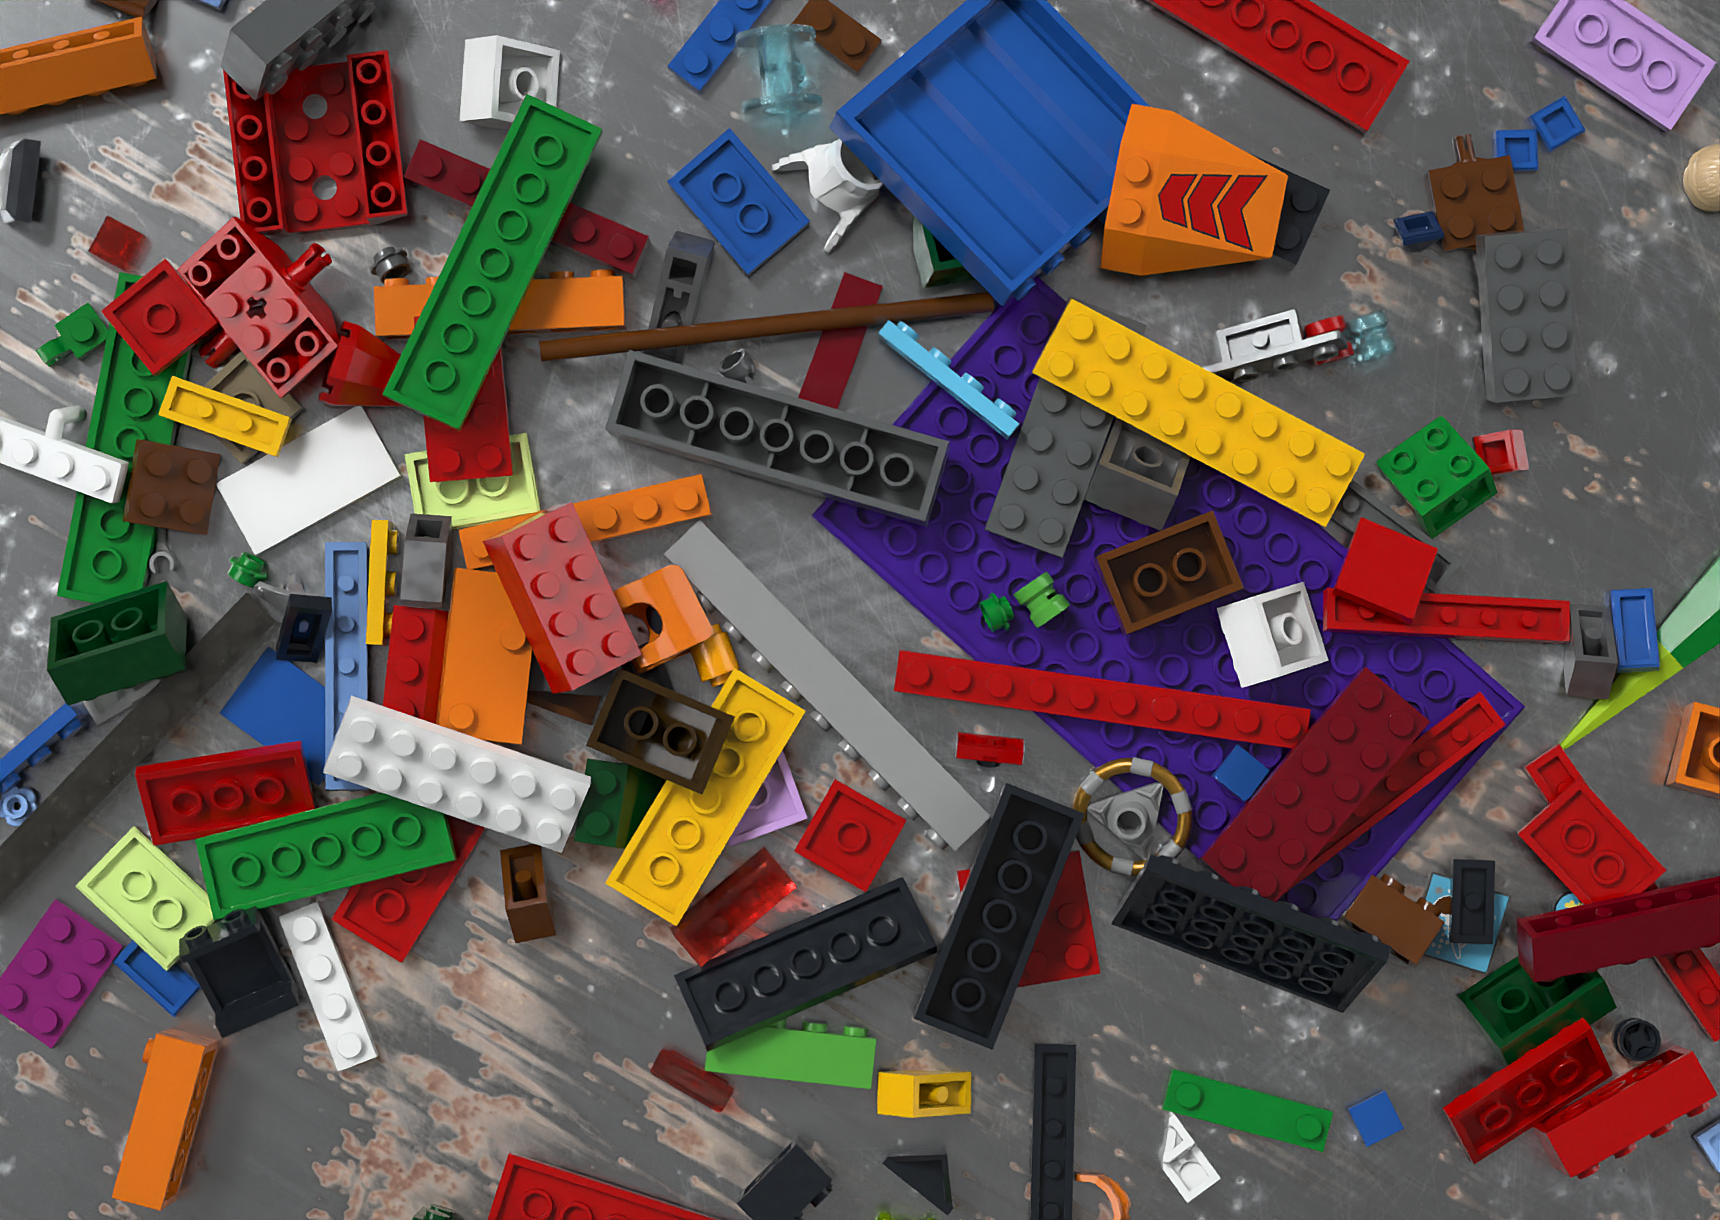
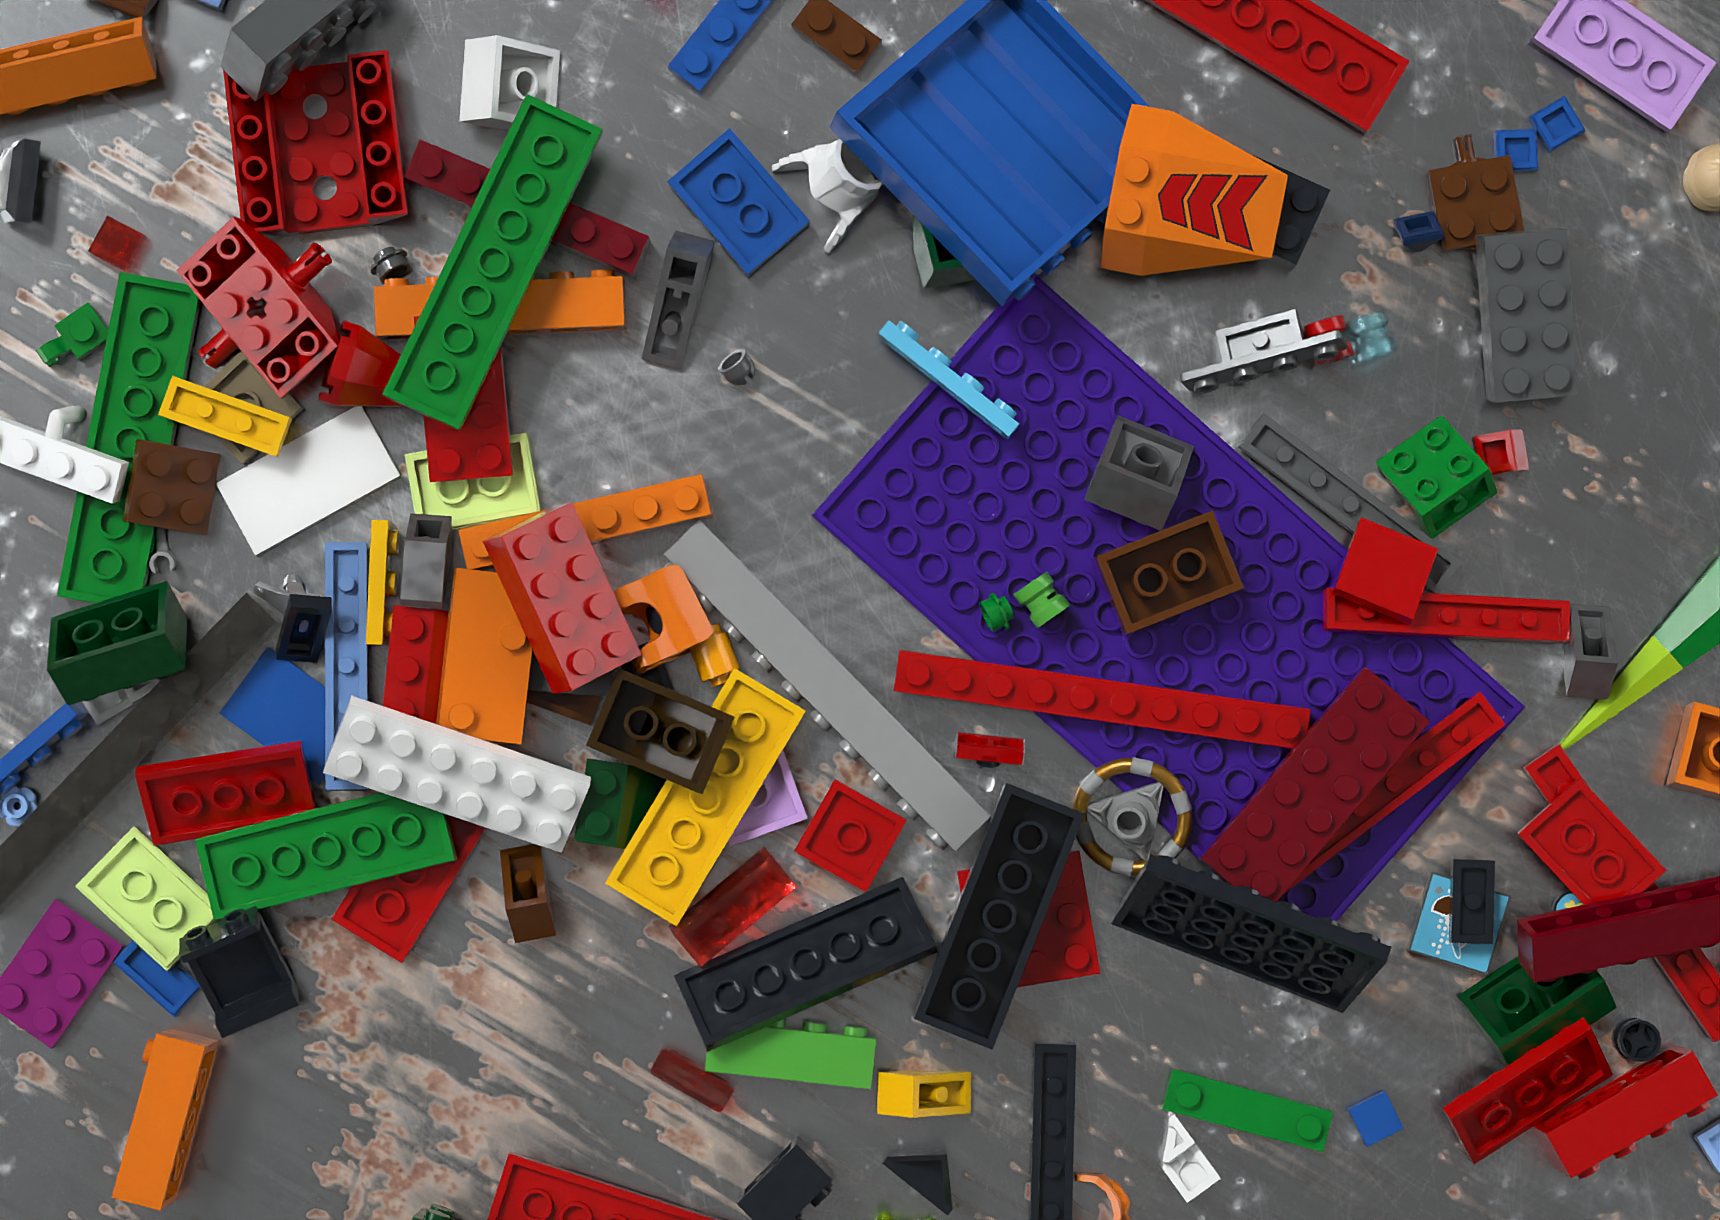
red plate [101,259,220,376] -> none
green plate [228,552,267,588] -> none
white plate [279,901,379,1072] -> none
reddish brown piece [539,292,994,362] -> none
dark grey brick [605,350,950,527] -> none
clear light blue hose [735,24,823,117] -> none
dark red tile [798,272,883,409] -> none
dark grey plate [984,297,1147,559] -> none
yellow plate [1032,298,1365,527] -> none
blue slope [1211,744,1270,803] -> none
white slope [1217,582,1329,688] -> none
reddish brown brick [1344,873,1444,969] -> none
blue tile [1610,588,1660,673] -> none

